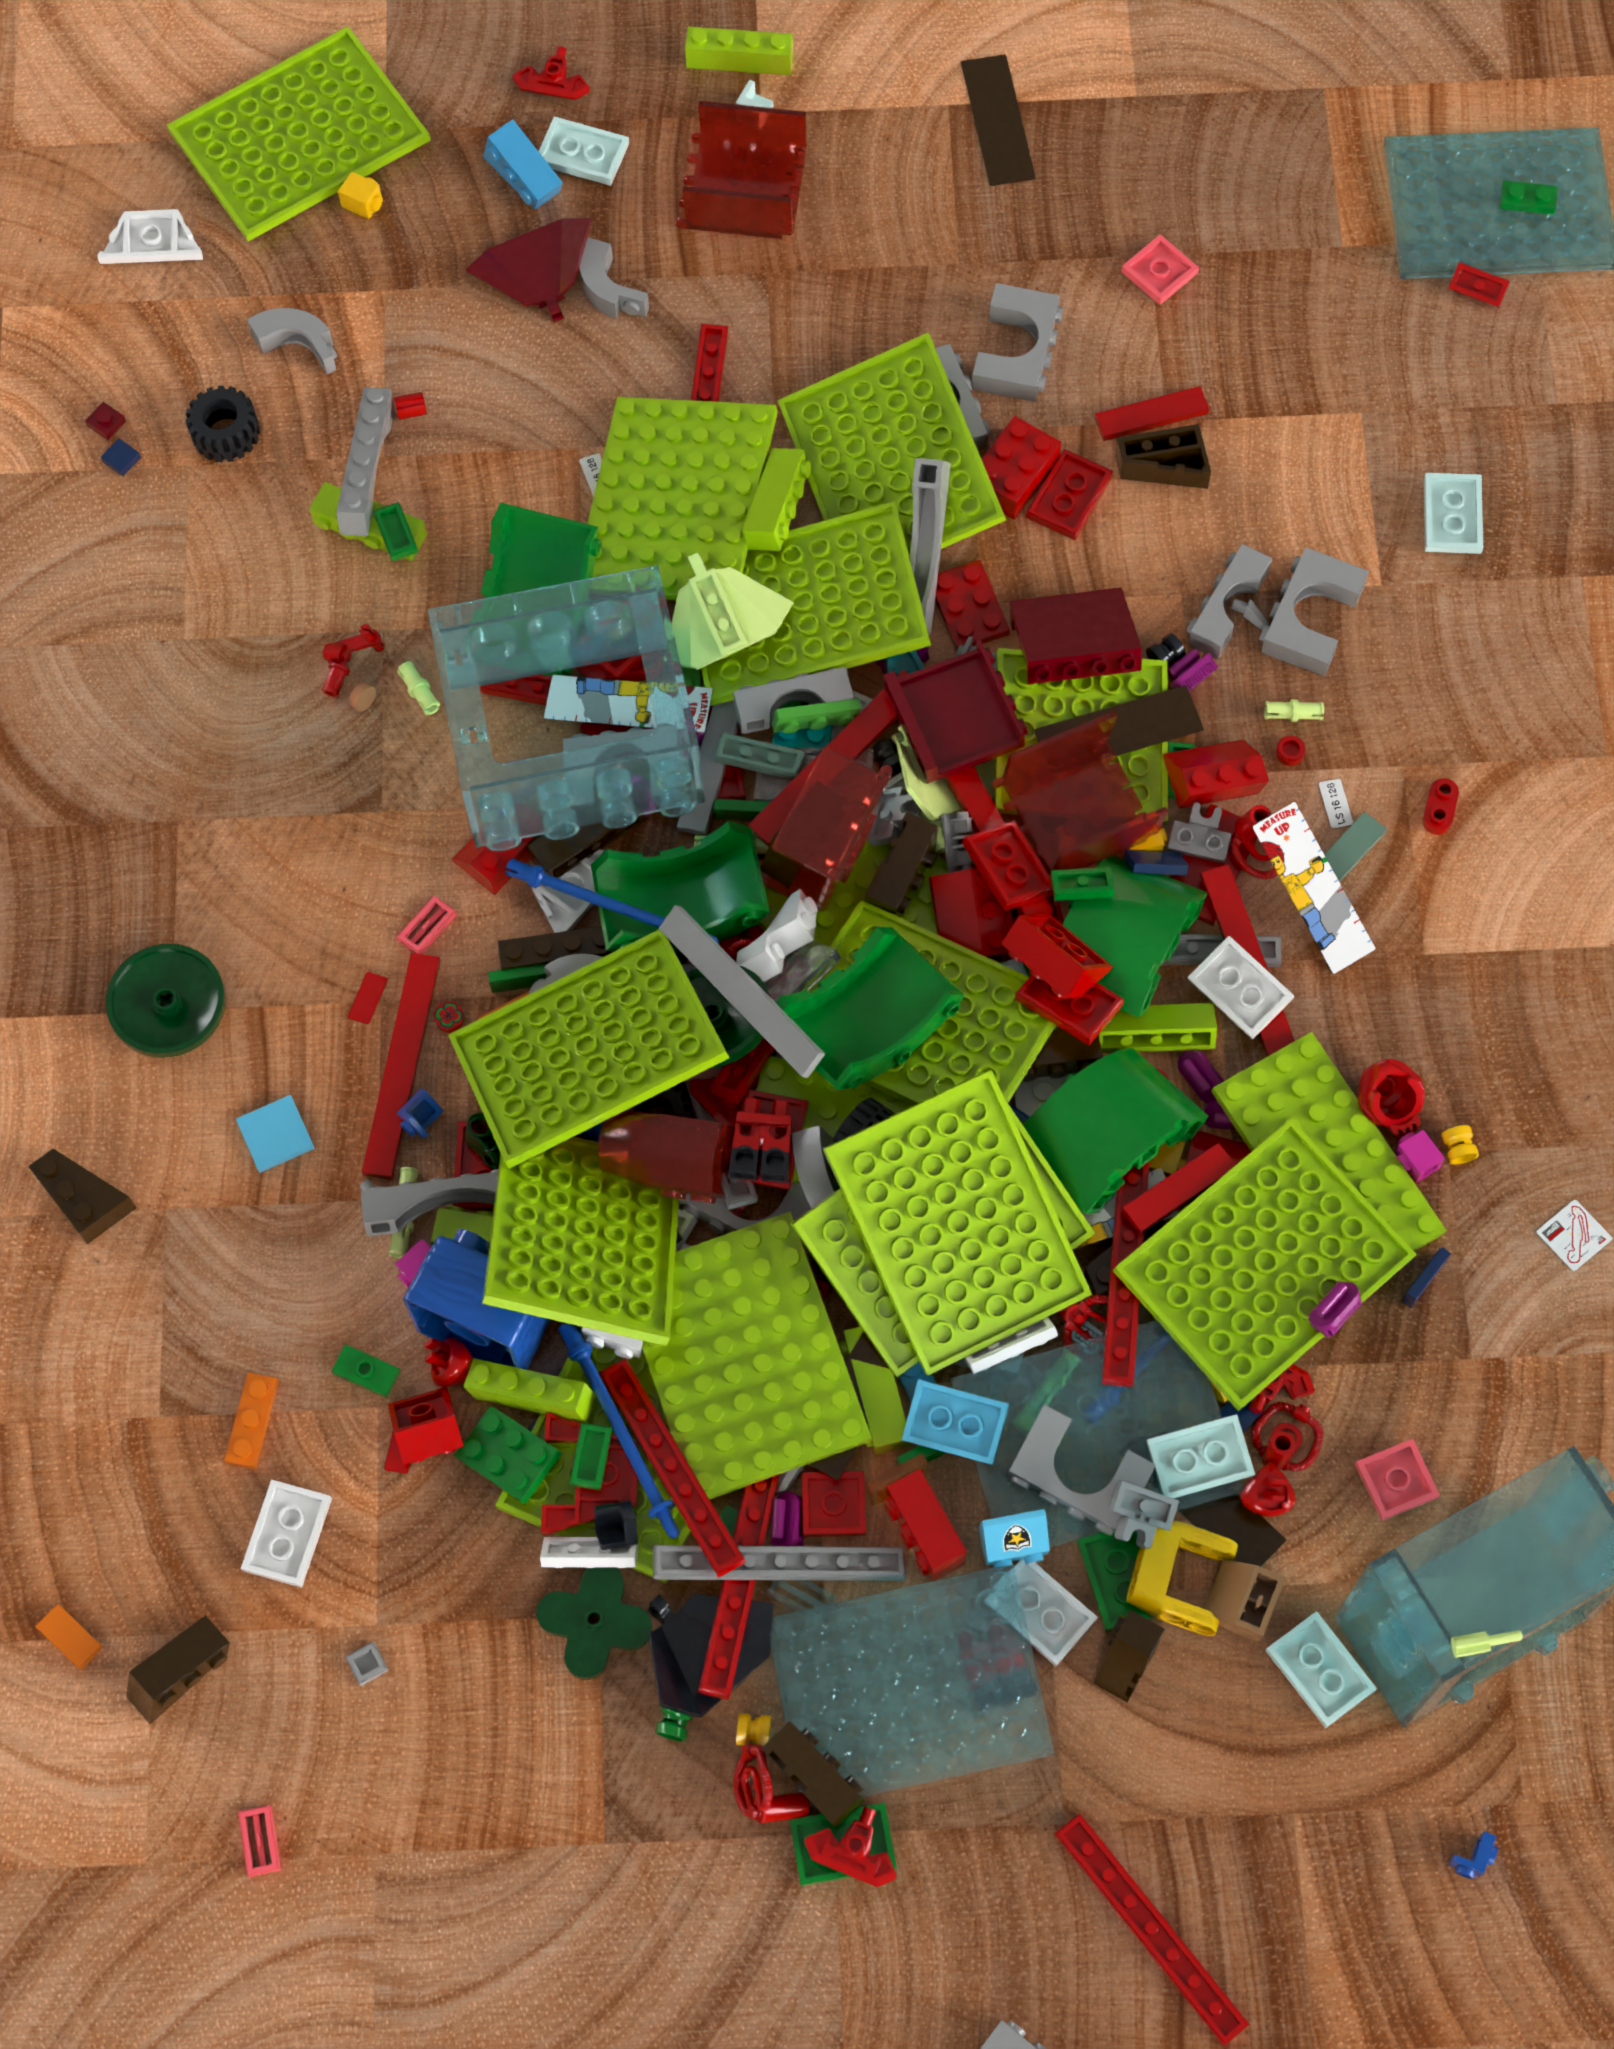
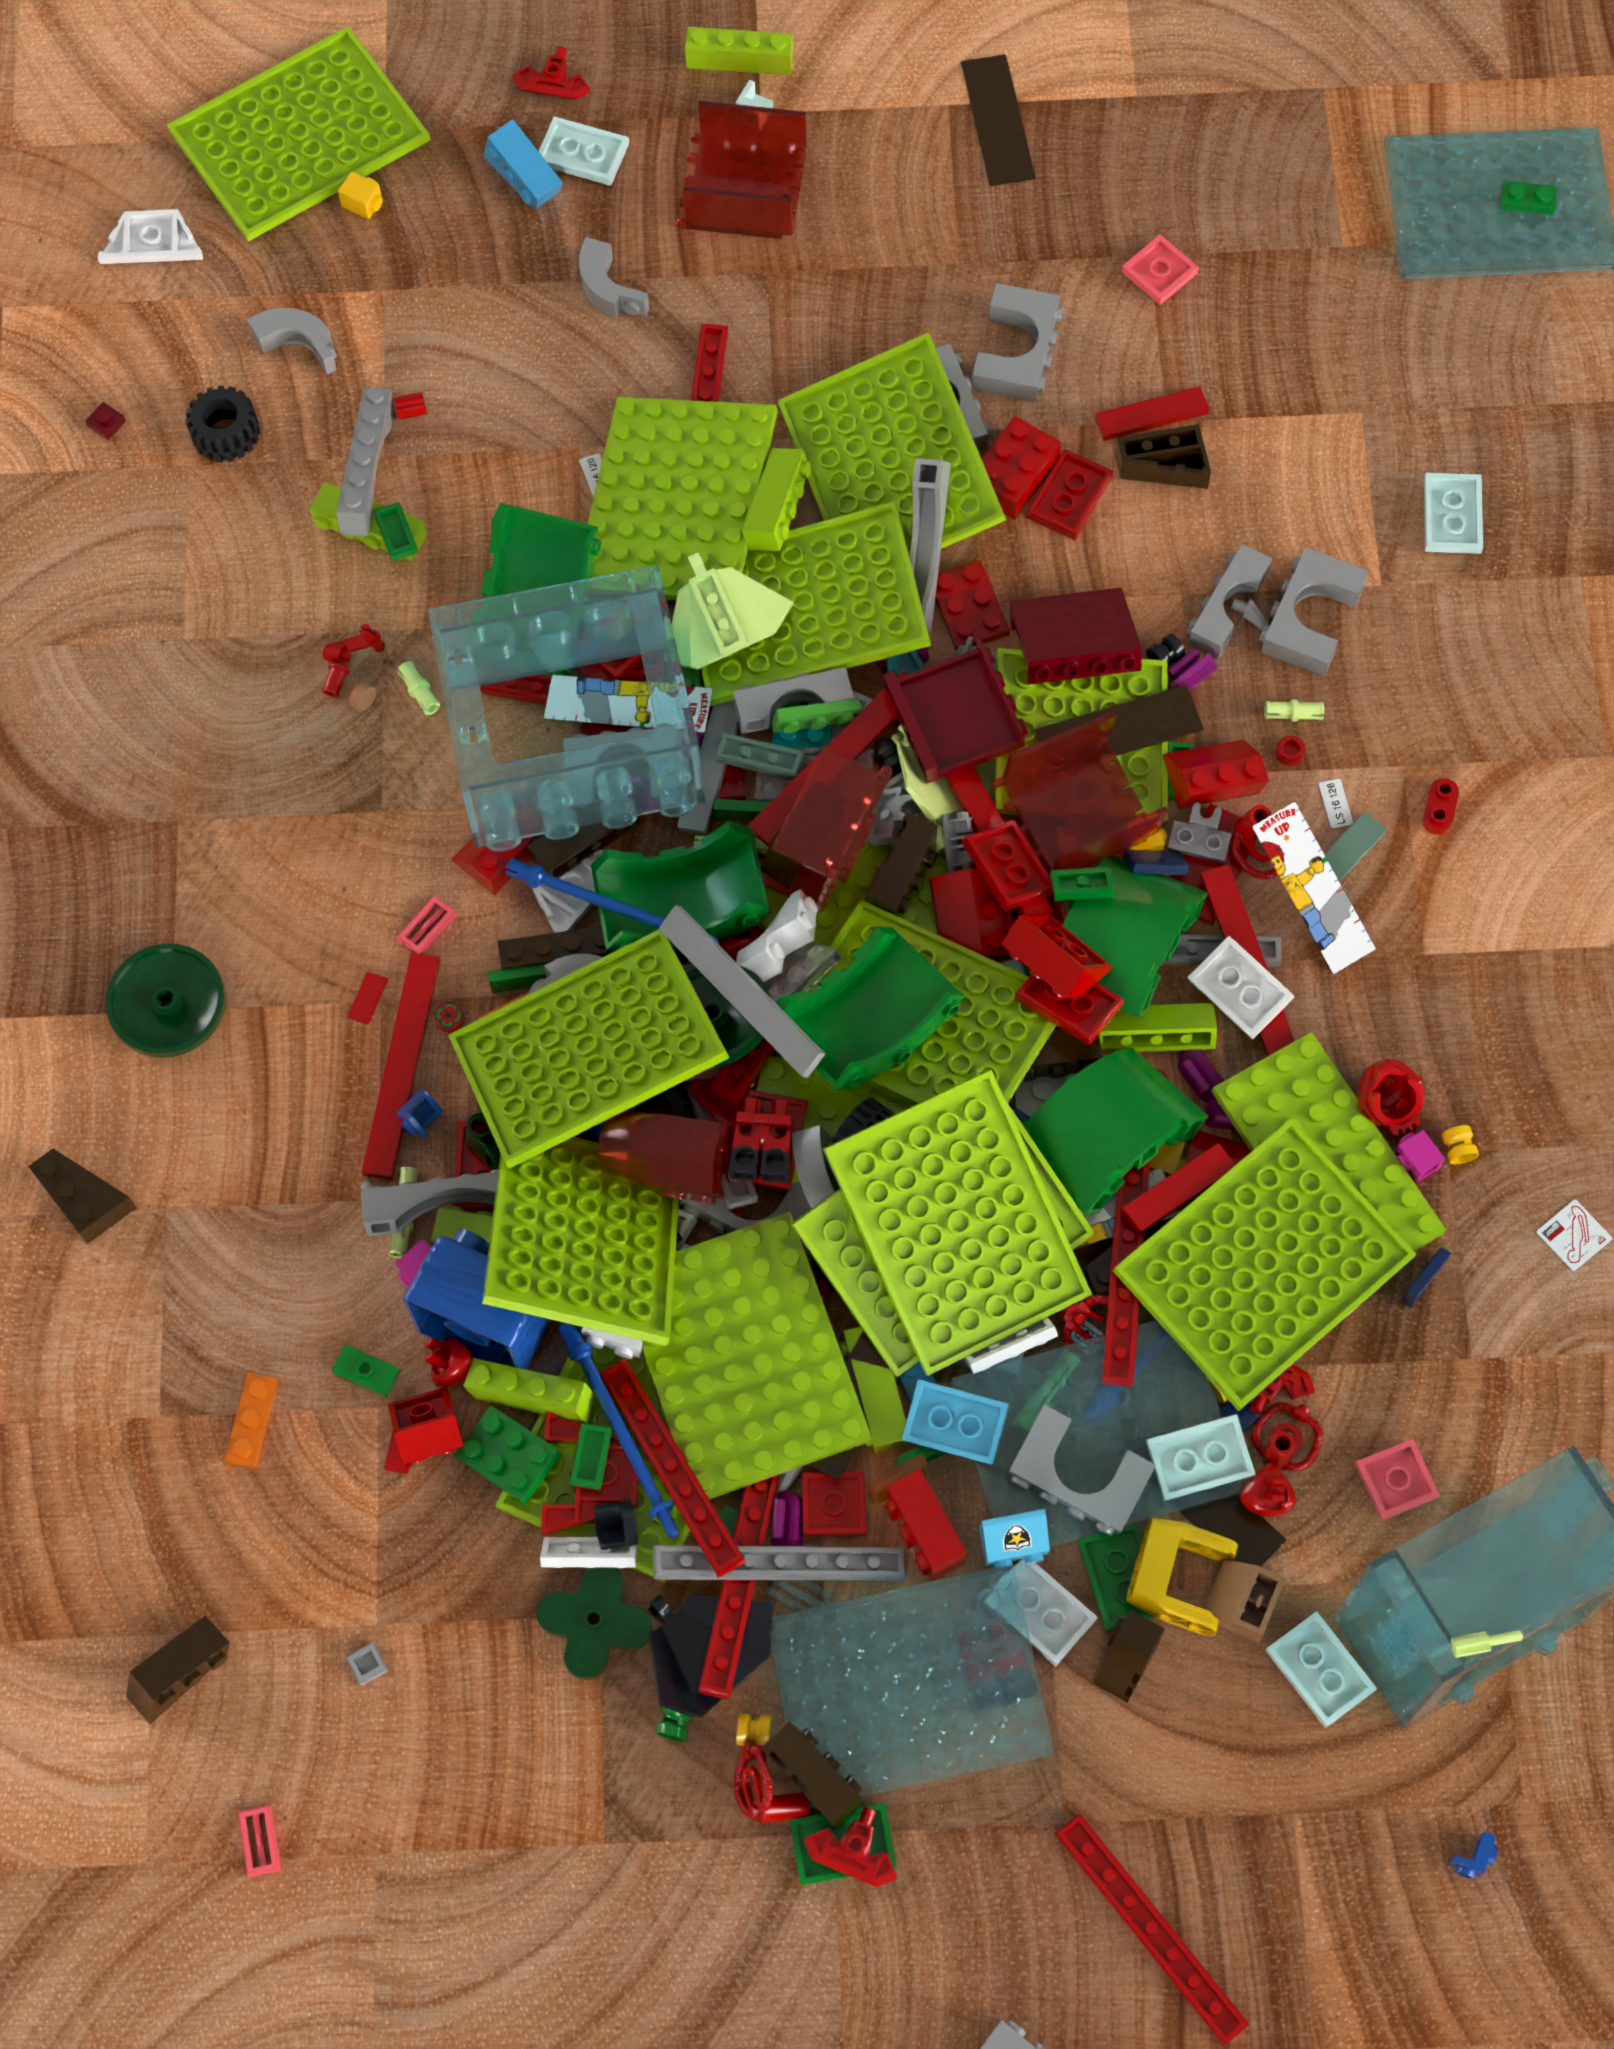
orange tile [35,1604,103,1670] -> none
dark blue tile [101,438,141,476] -> none
medium azure tile [236,1095,315,1173] -> none
white plate [240,1479,332,1588] -> none
dark red panel [466,218,592,323] -> none
light grey plate [1109,1480,1179,1549] -> none
magenta piece [1309,1281,1362,1337] -> none
red plate [1448,262,1510,308] -> none

